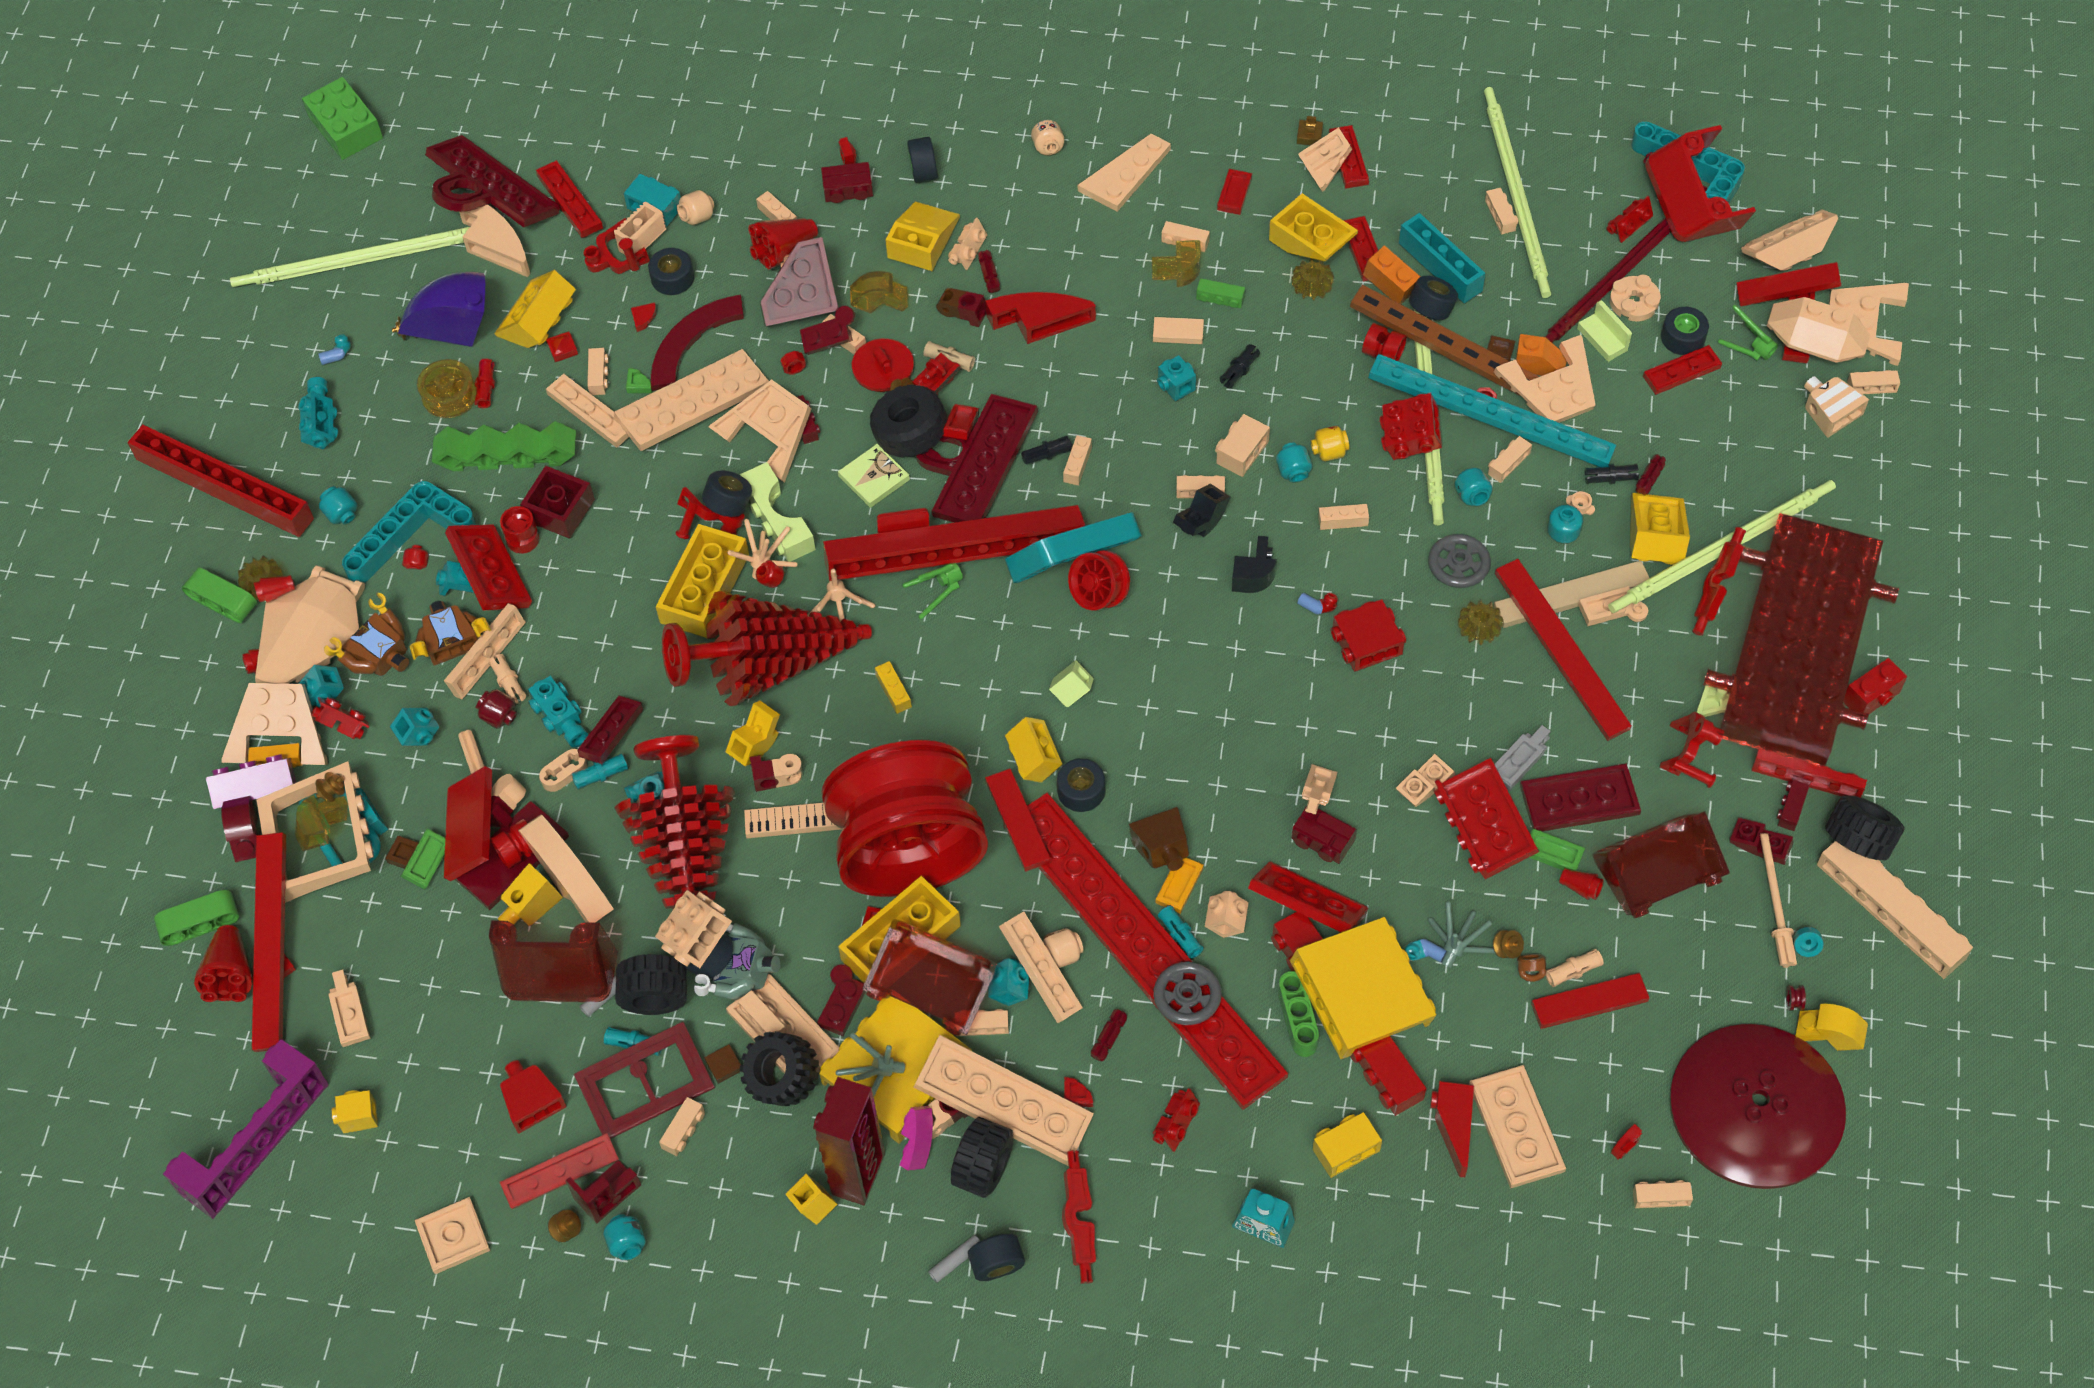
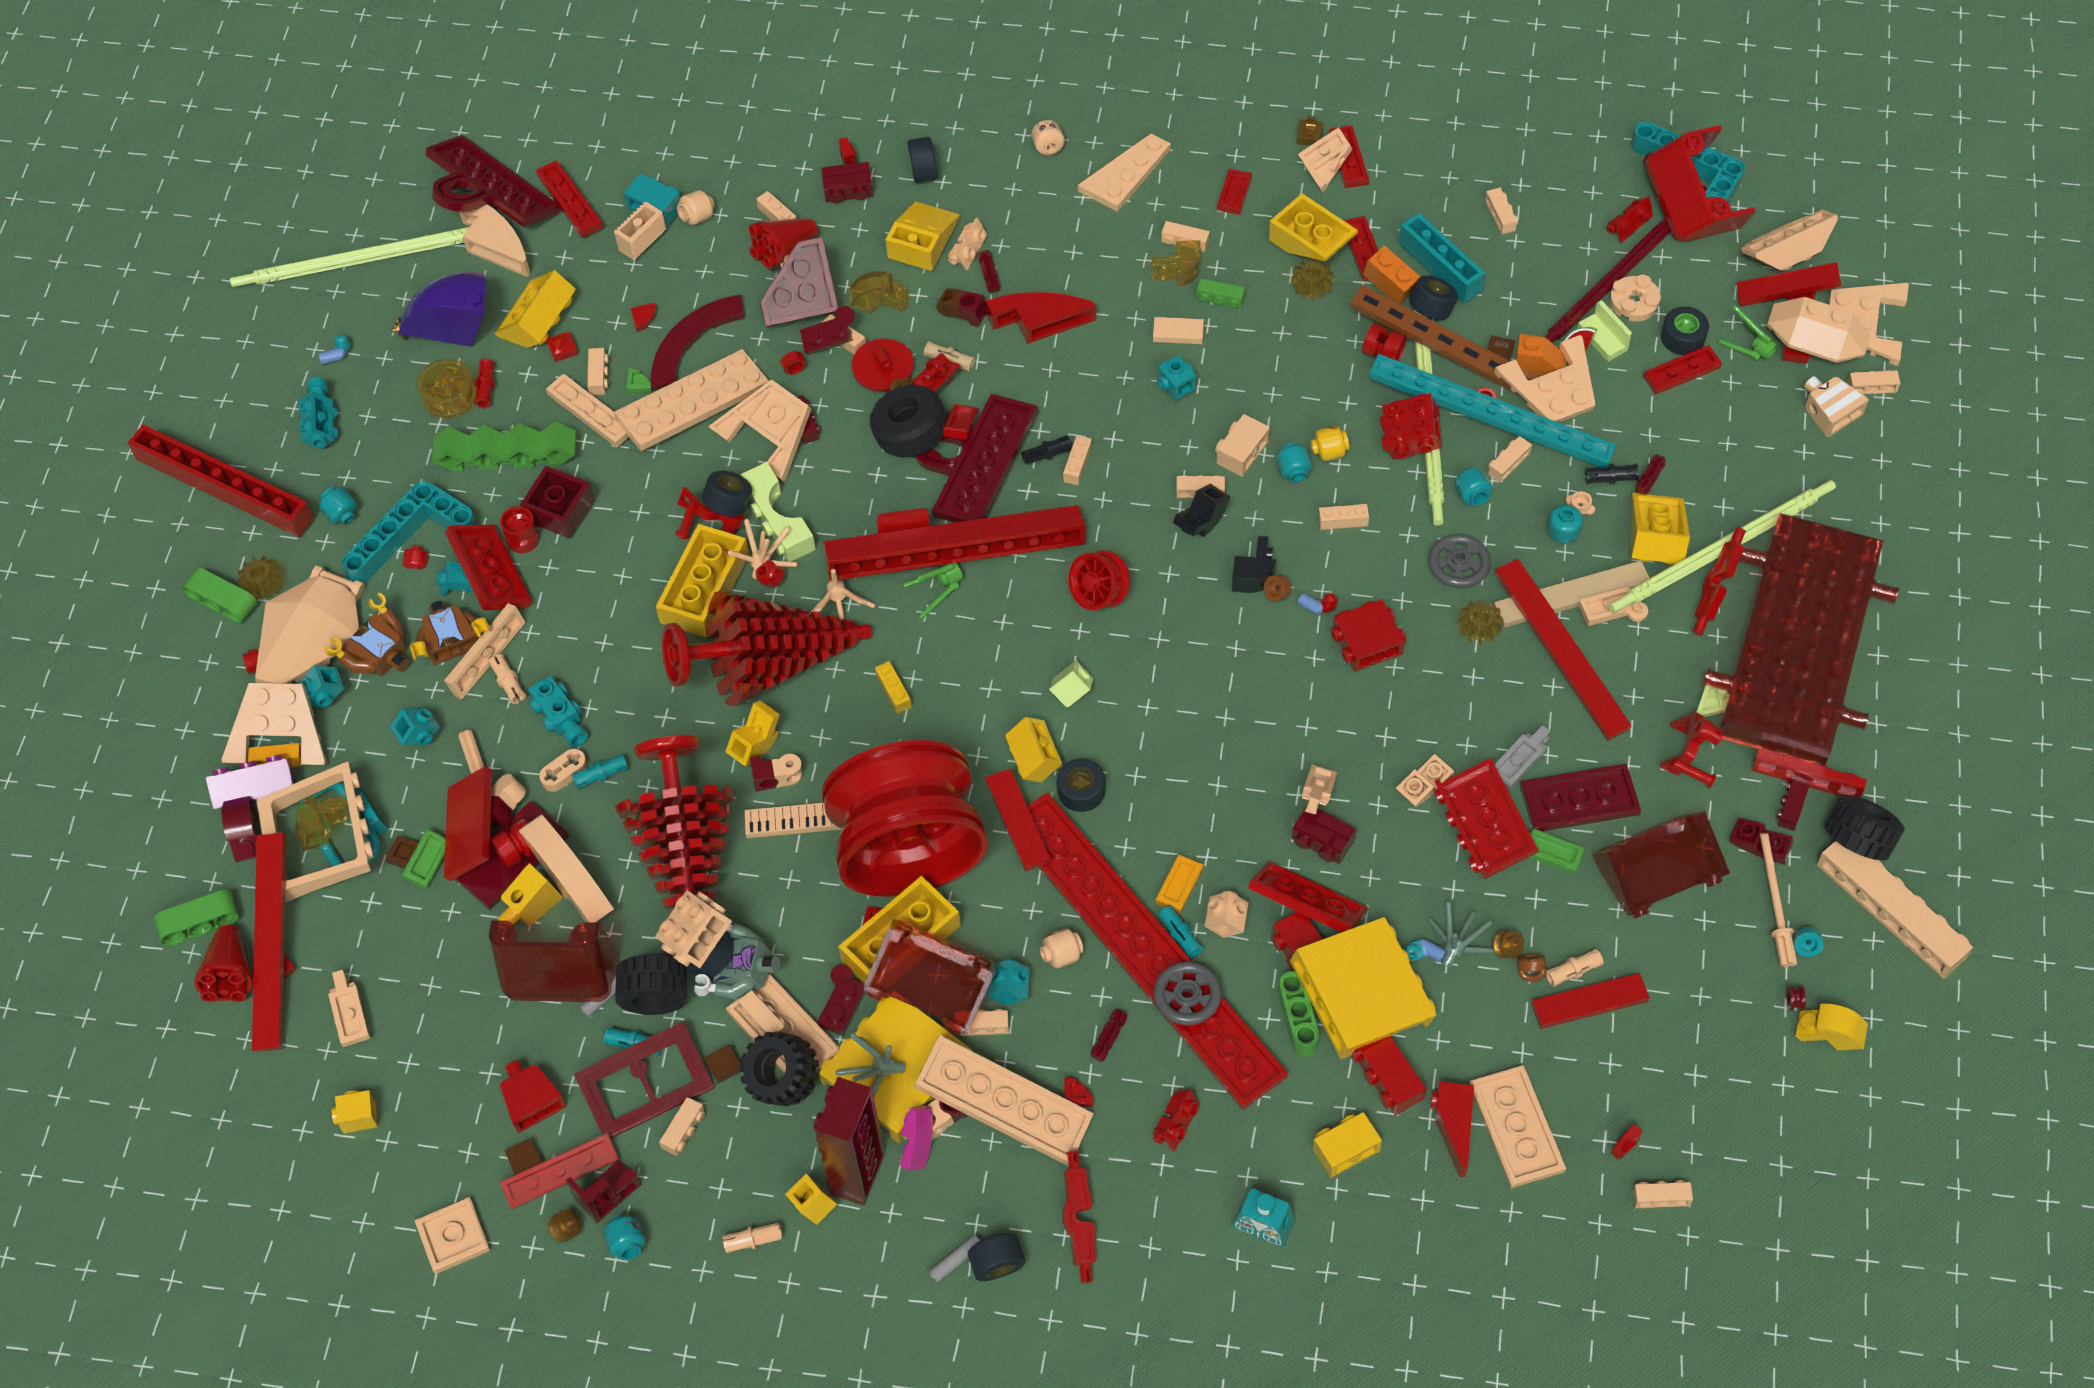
magenta plate [163,1039,329,1219] -> none
red cone [254,575,296,603] -> none
bright green brick [302,77,383,160] -> none
red hinge [311,697,370,739] -> none
pearl gold wheel [315,772,345,802] -> none
dark red head [475,689,517,729] -> none
dark red plate [577,695,643,764] -> none
red piece [583,218,650,274] -> none
teal brick [624,771,665,803] -> none
black wheel [648,248,694,295] -> none
yellowish green tile [838,444,910,508] -> none
black tyre [951,1117,1013,1198] -> none
light nougat plate [999,912,1083,1023] -> none
teal beam [1005,512,1142,584] -> none
reddish brown torso [1129,807,1189,871] -> none
black pin [1220,344,1260,388] -> none
yellowish green axle [1484,87,1551,298] -> none
red cone [1559,868,1604,900] -> none
dark red dish [1669,1024,1846,1189] -> none
red brick [1842,658,1907,720] -> none
none -> reddish brown tile [504,1138,542,1175]
none -> light nougat axle [723,1223,783,1253]
none -> dark orange tile [1264,574,1291,601]
none -> tile [1564,327,1598,353]

